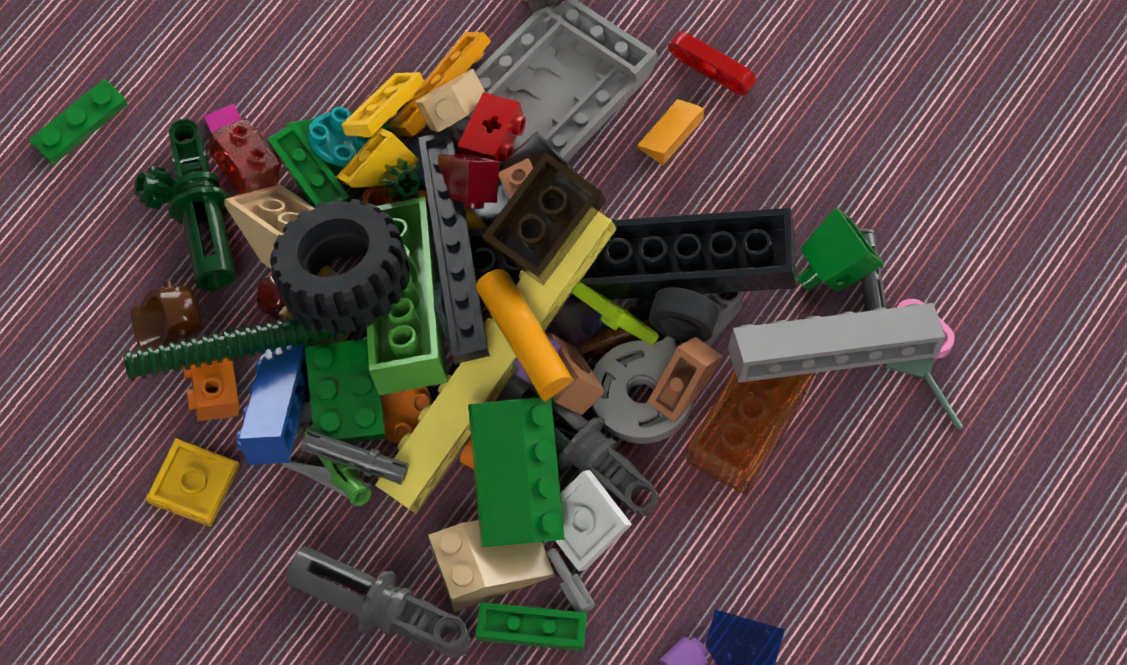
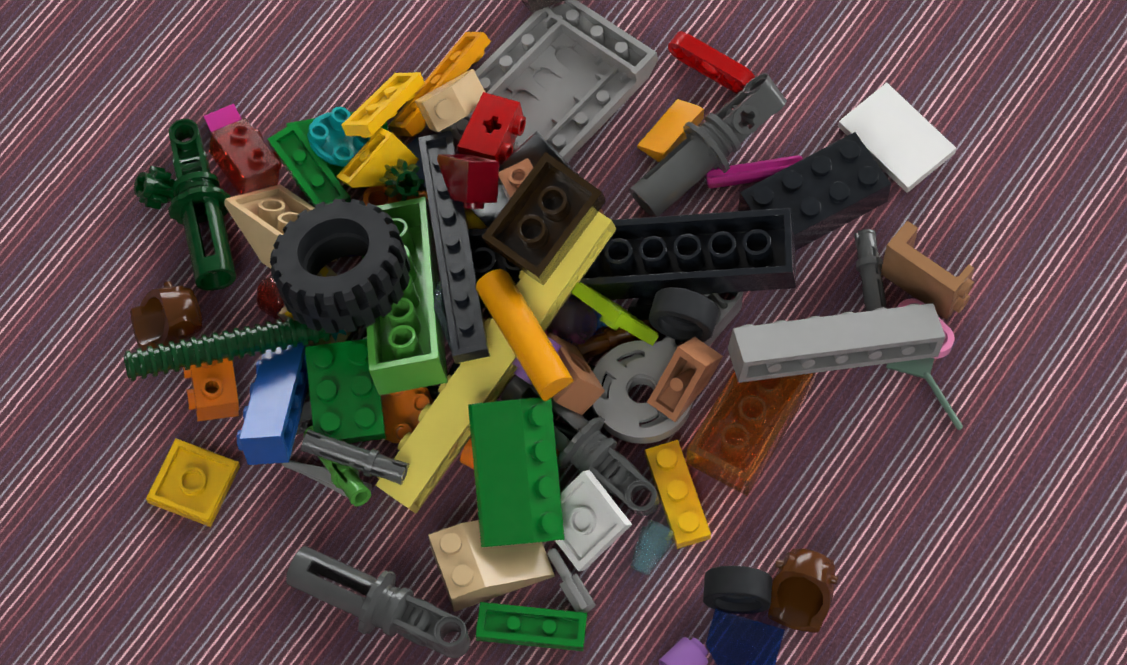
green plate [29,78,128,166] -> none
green torso [797,208,884,292] -> none
none -> dark grey piece [629,73,787,217]
none -> clear light blue cone [630,520,674,576]
none -> yellow plate [645,440,711,549]
none -> black tyre [703,565,772,614]
none -> dark pink axle [706,155,803,189]
none -> black brick [738,132,891,251]
none -> reddish brown helmet [768,549,838,633]
none -> white tile [838,83,956,193]
none -> medium nougat panel [881,221,975,320]

